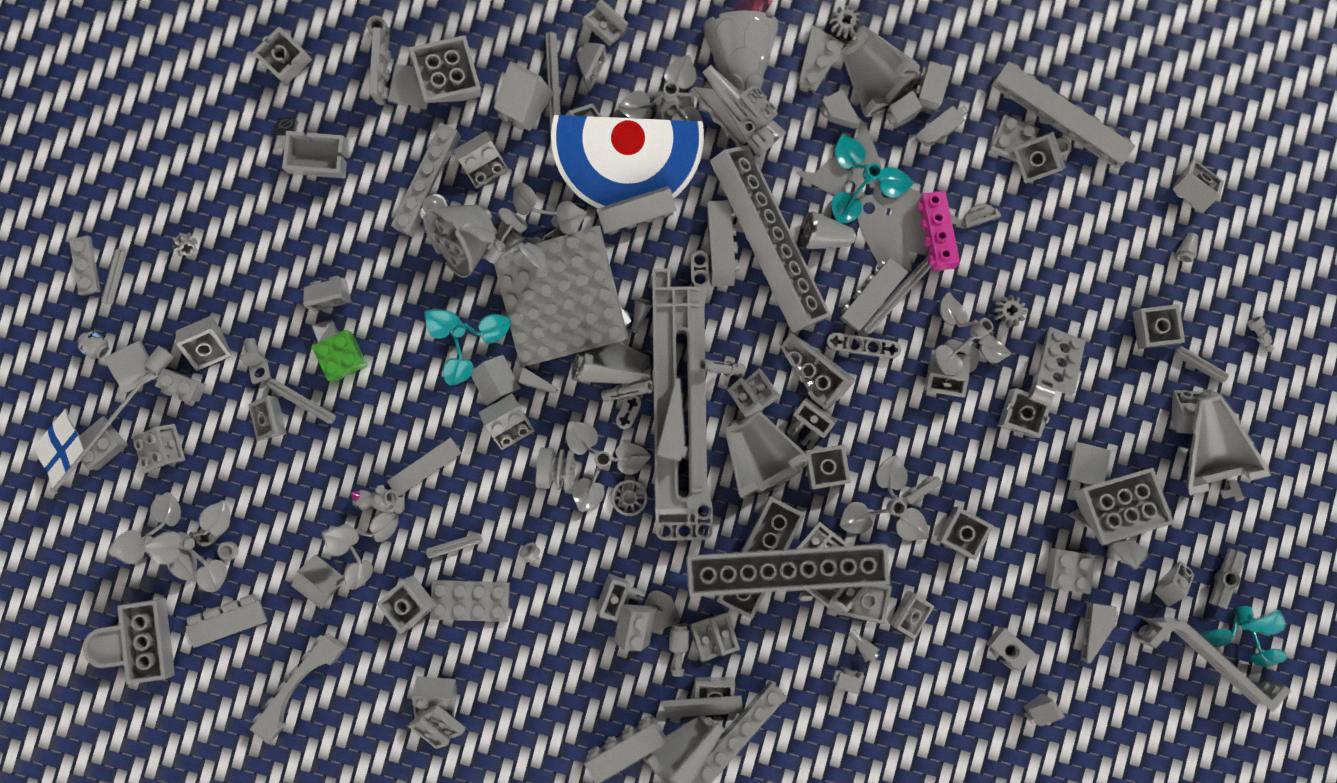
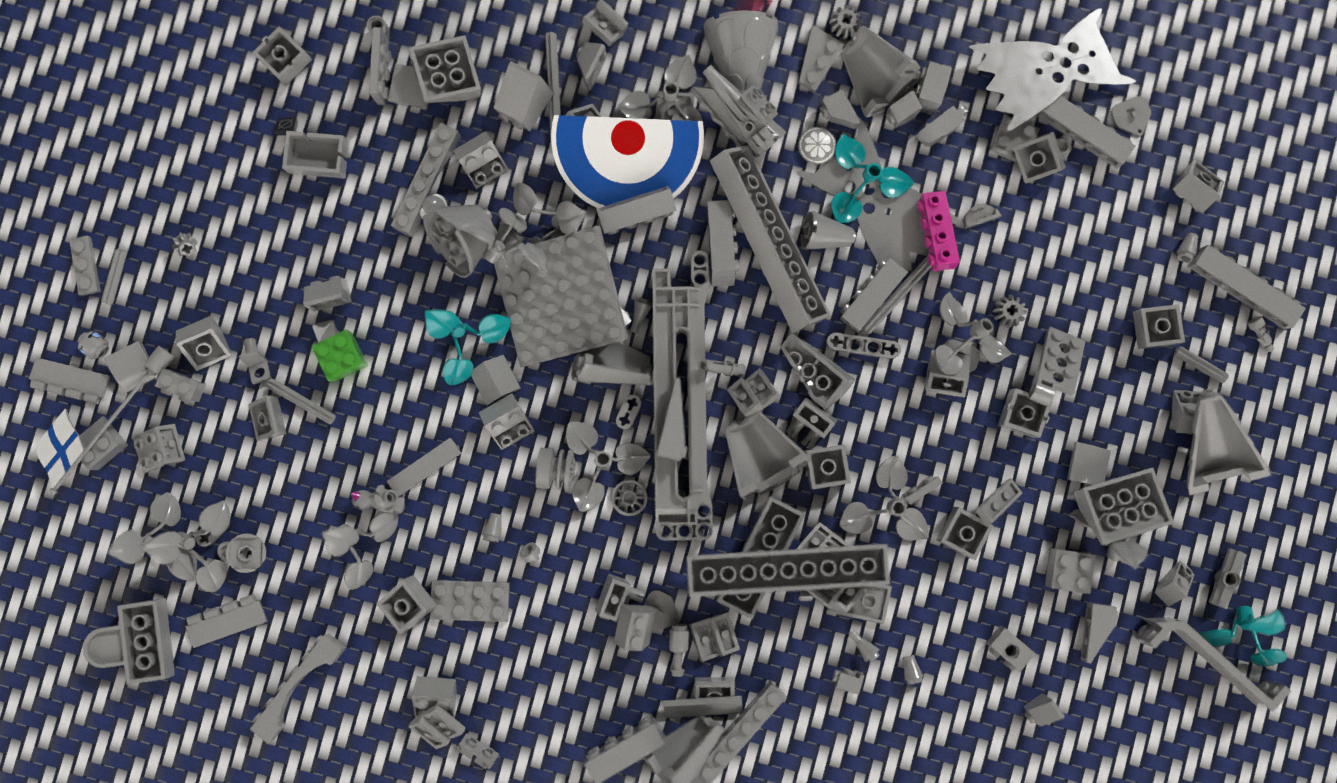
light grey slope [291,555,344,609] -> none
light grey axle [426,533,483,559] -> none
light grey slope [518,368,558,394] -> none
light grey pin [601,380,654,402] -> none
light grey slope [889,590,934,639] -> none
light grey tile [1220,479,1244,502] -> none
none -> light grey windscreen [29,357,111,404]
none -> light grey plate [225,533,266,573]
none -> light grey hinge [457,733,499,770]
none -> light grey cone [482,513,502,543]
none -> dish [798,127,836,165]
none -> light grey cone [903,655,923,685]
none -> piece [969,9,1136,131]
none -> light grey tile [975,478,1022,526]
none -> light grey piece [1111,96,1151,136]
none -> light grey brick [1188,245,1306,330]

